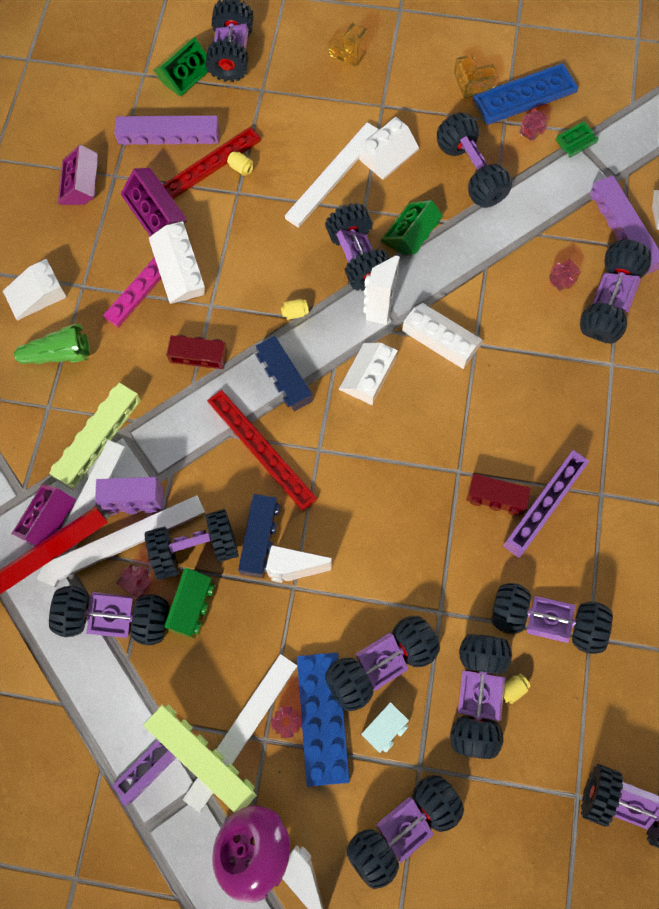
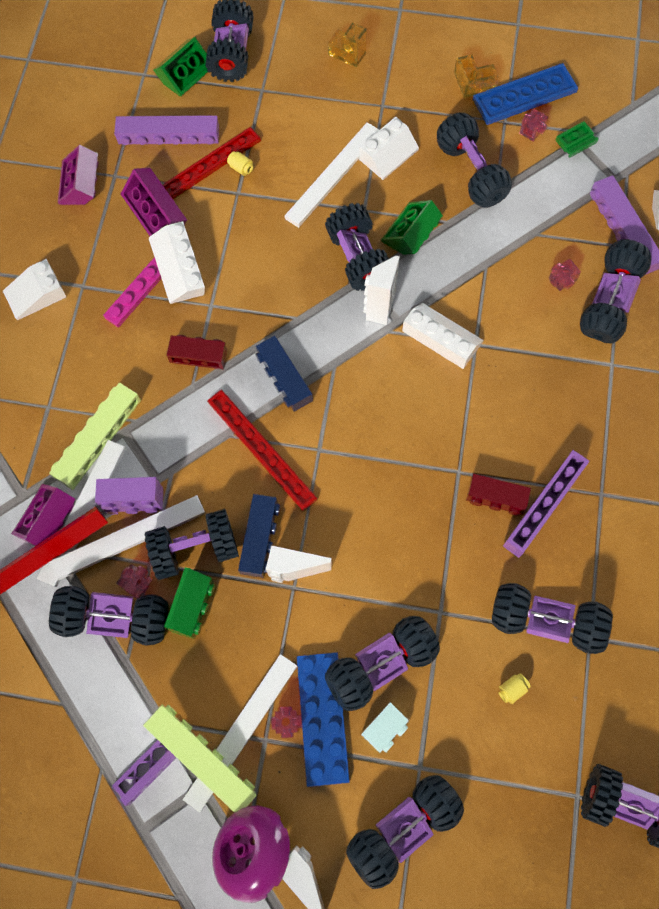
bright green cone [14,324,90,364] -> none
light yellow brick [281,299,309,320] -> none
white slope [339,343,398,405] -> none
black plate [450,634,512,759] -> none

